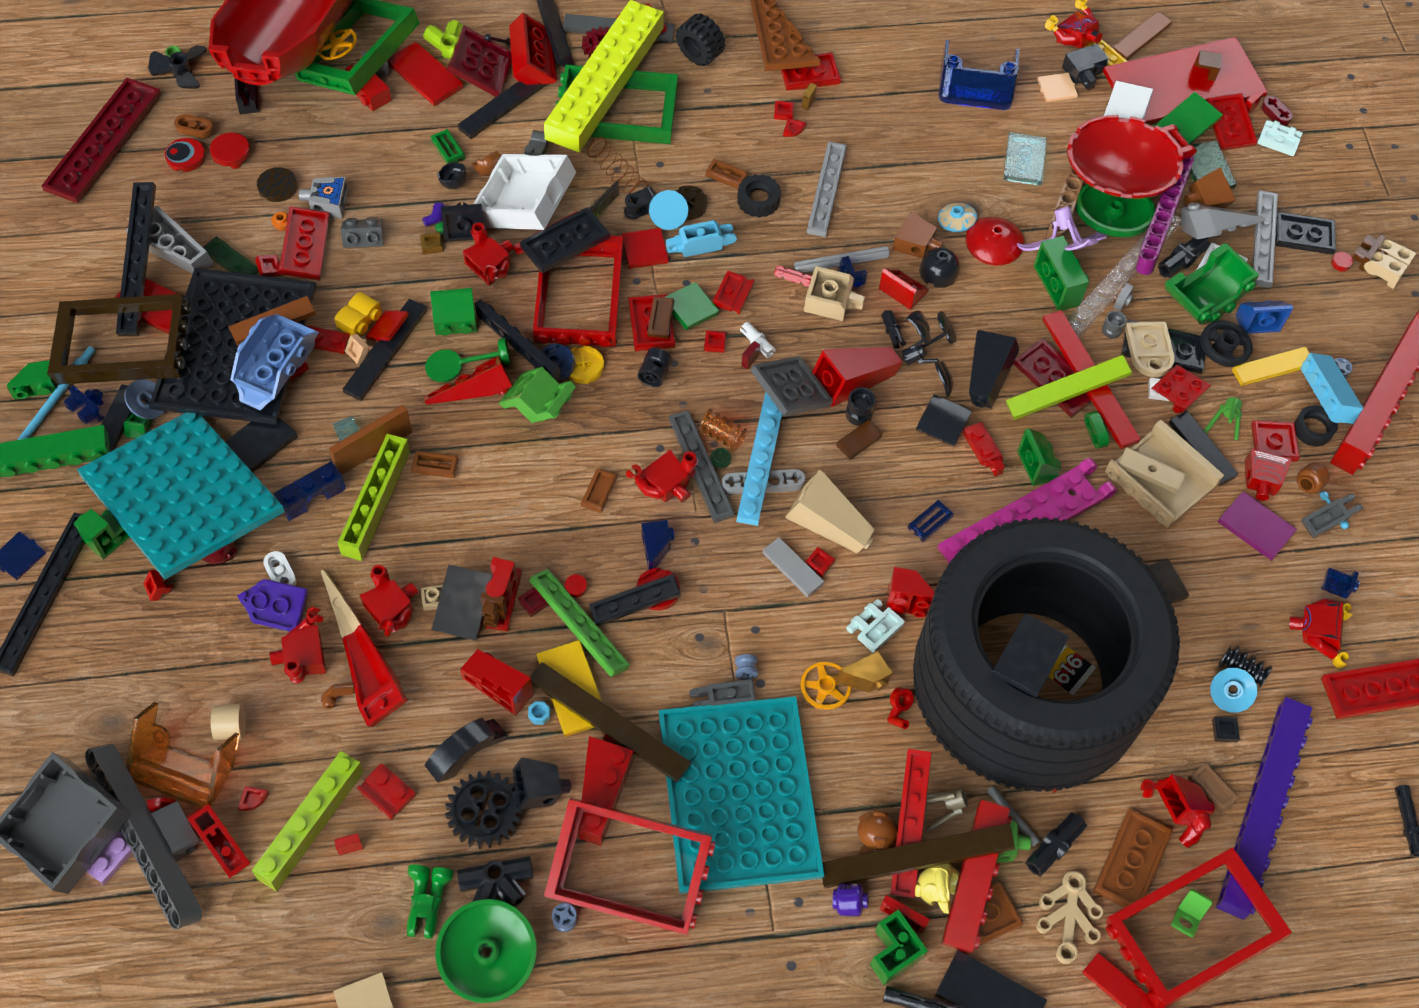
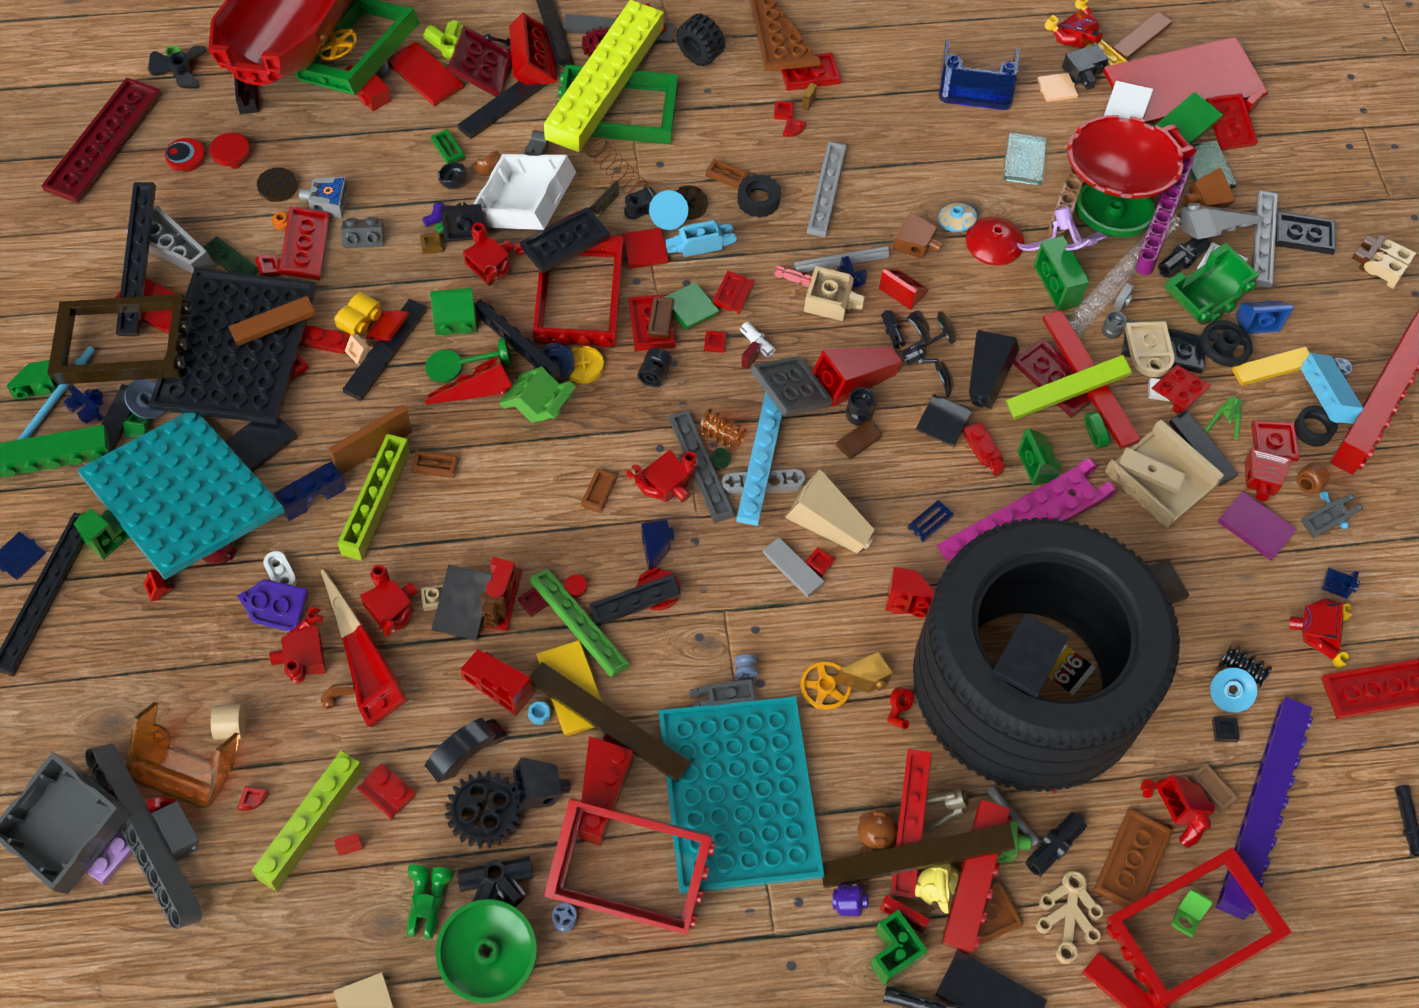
dark orange plate [174,114,214,138] -> none
red slope [186,802,251,879] -> none
medium blue slope [230,314,319,410] -> none
clear light blue tile [332,416,359,441] -> none
light aqua plate [846,599,905,653] -> none
black cylinder [919,247,960,288] -> none
panel [1194,50,1222,81] -> none
light aqua plate [1257,120,1303,156] -> none
dark red beam [1261,96,1293,126] -> none
tile [1331,252,1353,272] -> none

